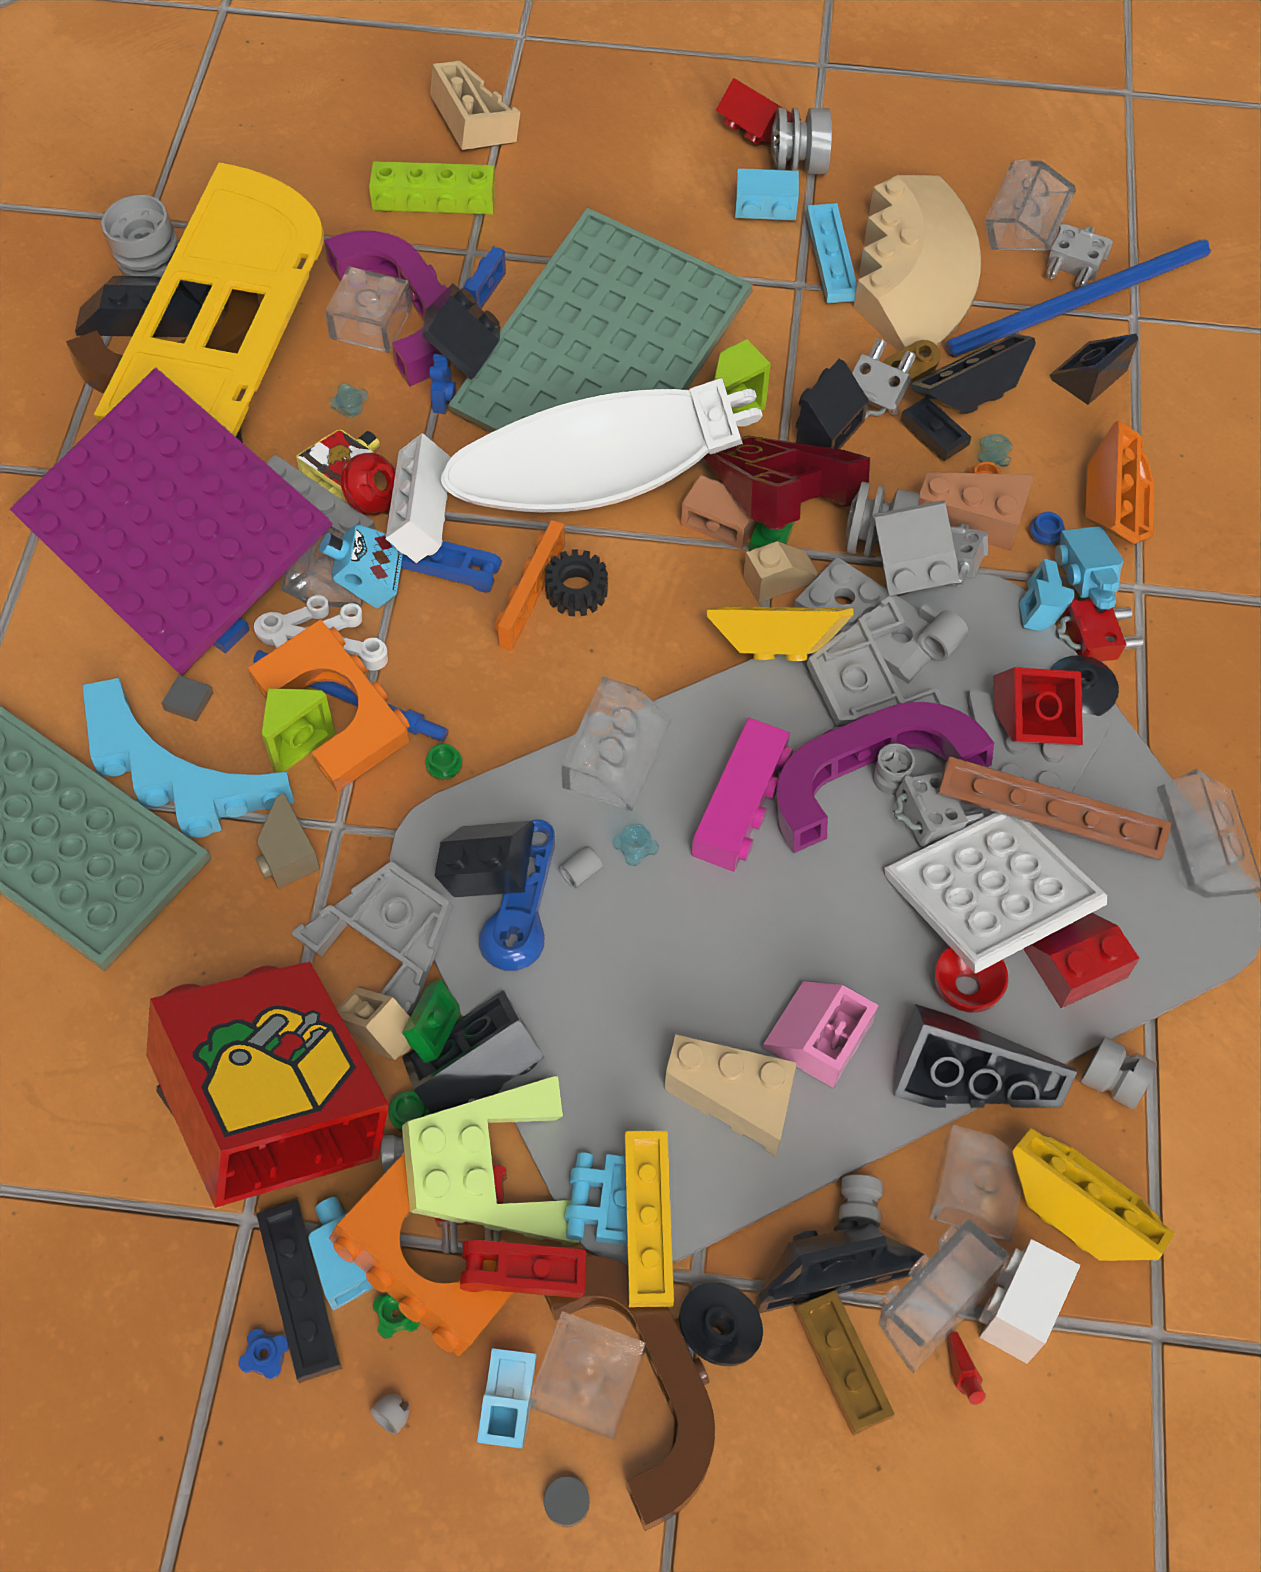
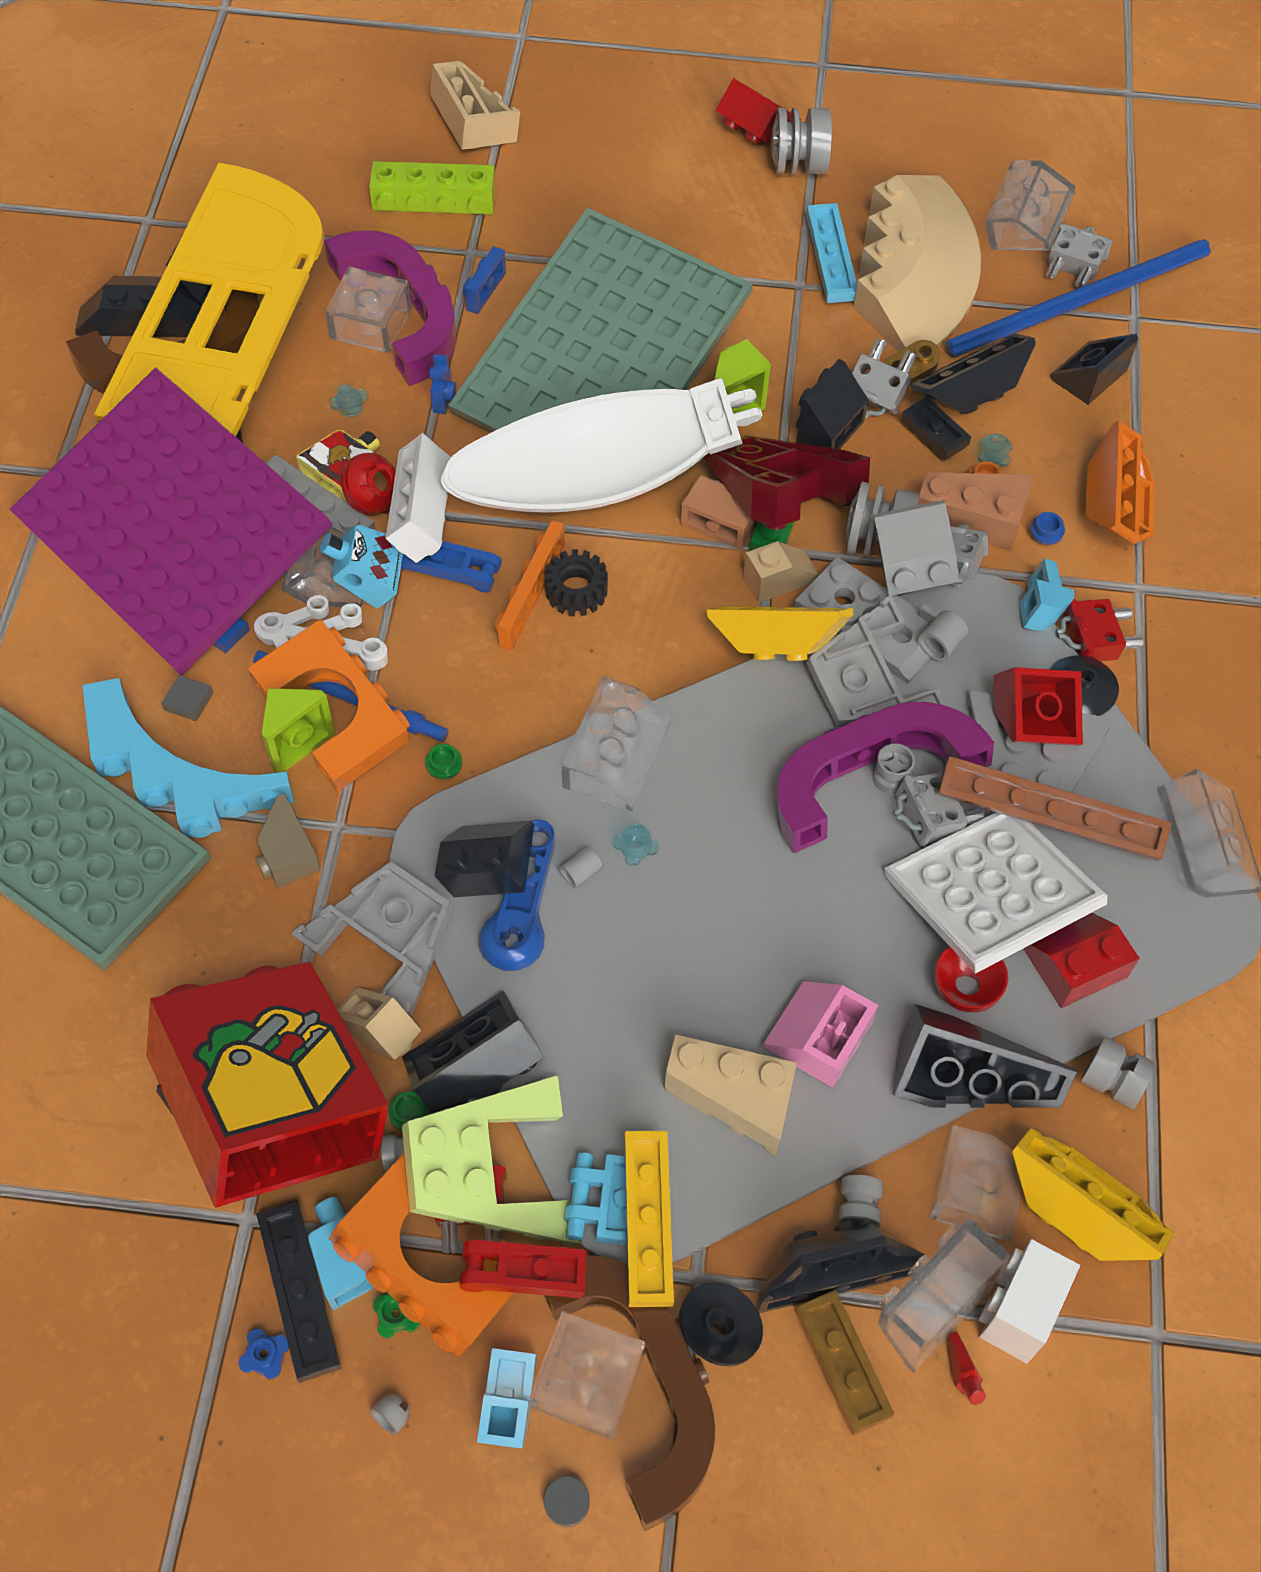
light grey wheel [101,195,179,277] -> none
green plate [402,979,461,1063] -> none
black slope [422,283,501,380] -> none
dark pink brick [692,717,793,872] -> none
medium azure brick [735,169,799,220] -> none
medium azure hinge [1055,526,1124,610] -> none

